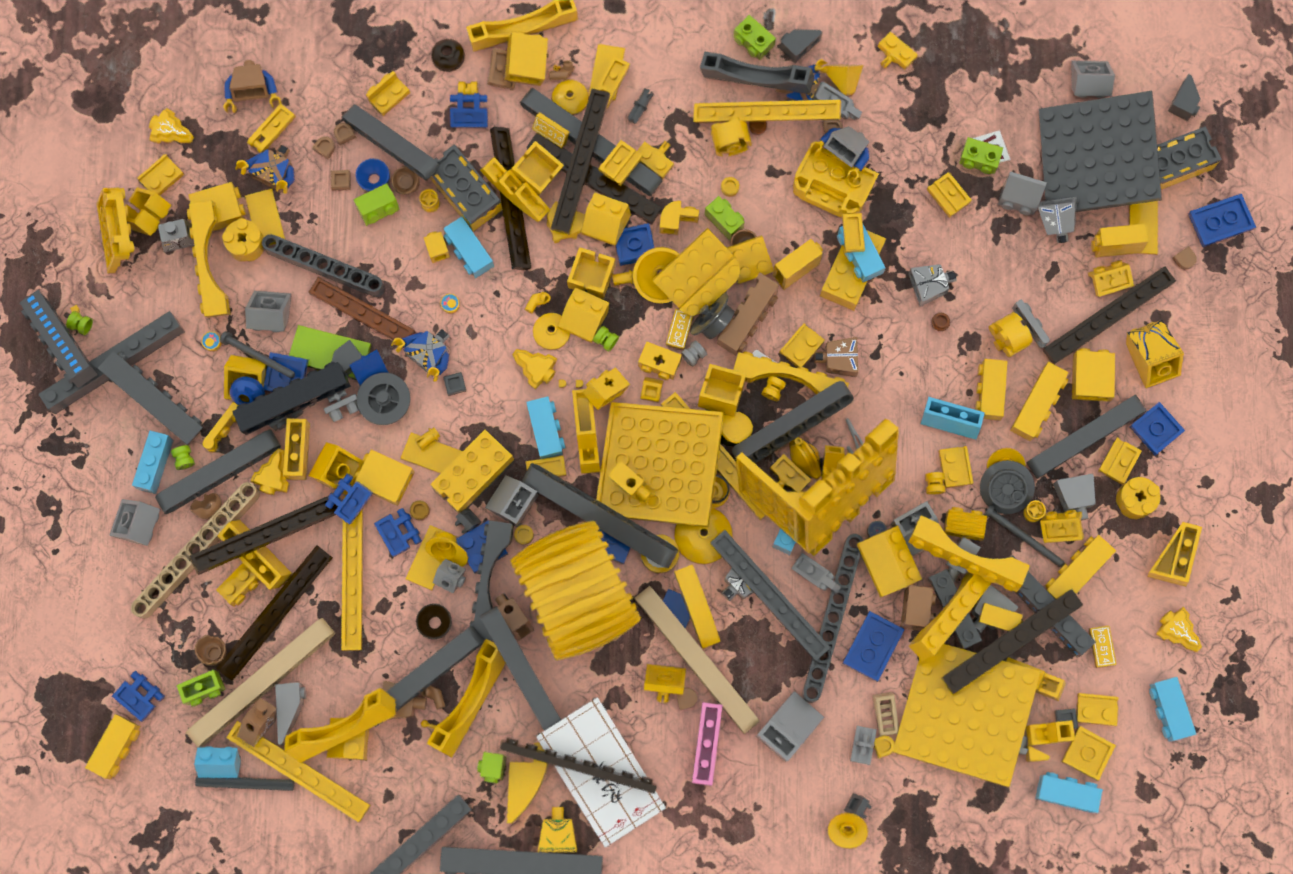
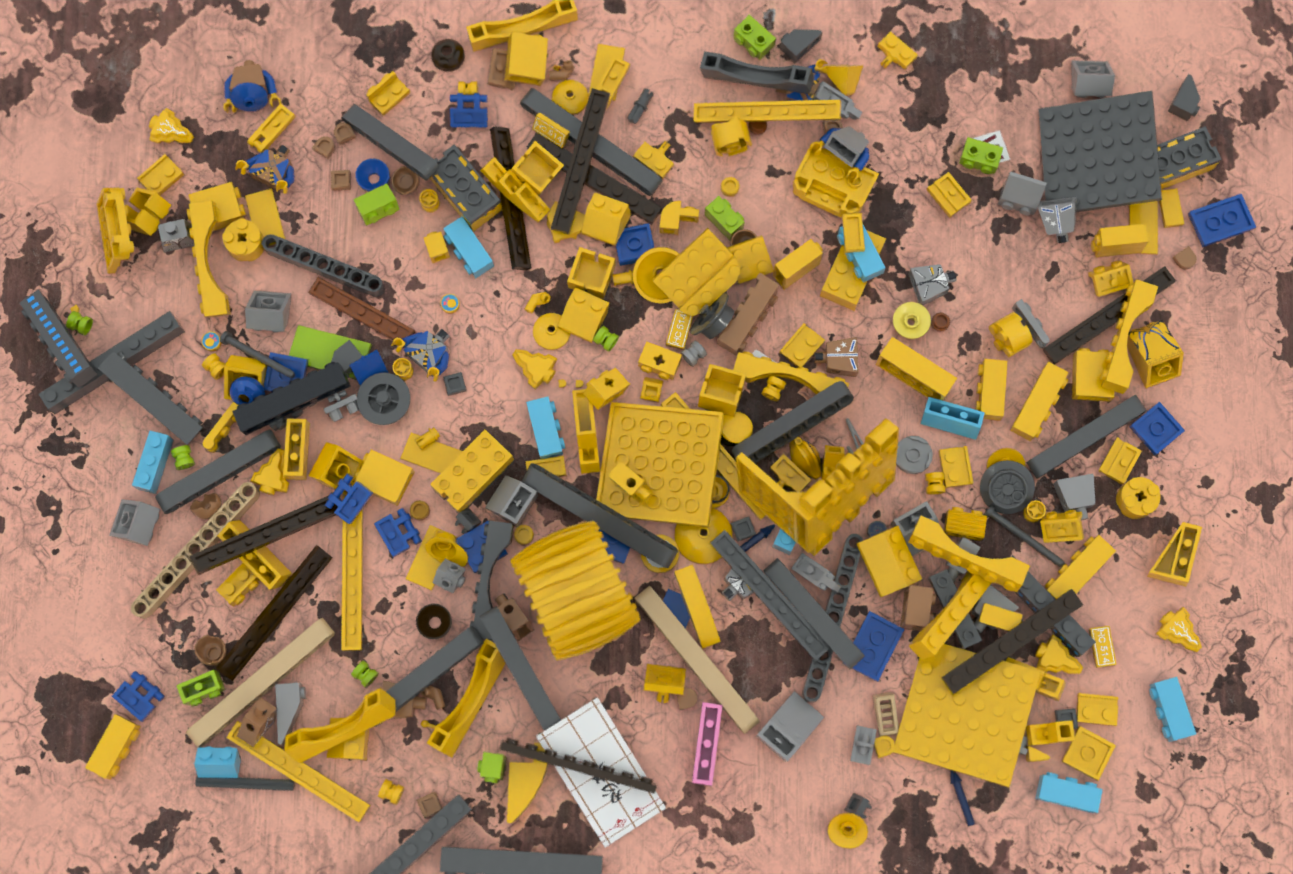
yellow torso [538,807,577,852] -> none
yellow plate [599,140,643,186] -> none
none -> yellow wheel [202,353,225,380]
none -> blue dish [230,83,268,112]
none -> lime wheel [351,660,379,688]
none -> yellow wheel [378,779,405,805]
none -> yellow wheel [393,358,414,381]
none -> medium nougat tile [417,792,442,818]
none -> dark grey tile [731,516,756,542]
none -> dark blue piece [740,524,775,552]
none -> dark grey beam [763,558,865,669]
none -> yellow brick [875,337,957,401]
none -> light yellow dish [893,302,931,339]
none -> light grey tile [896,436,933,474]
none -> dark blue piece [950,770,975,827]
none -> yellow rock [1035,634,1083,674]
none -> yellow arch [1100,279,1158,394]
none -> yellow tile [1159,189,1184,228]

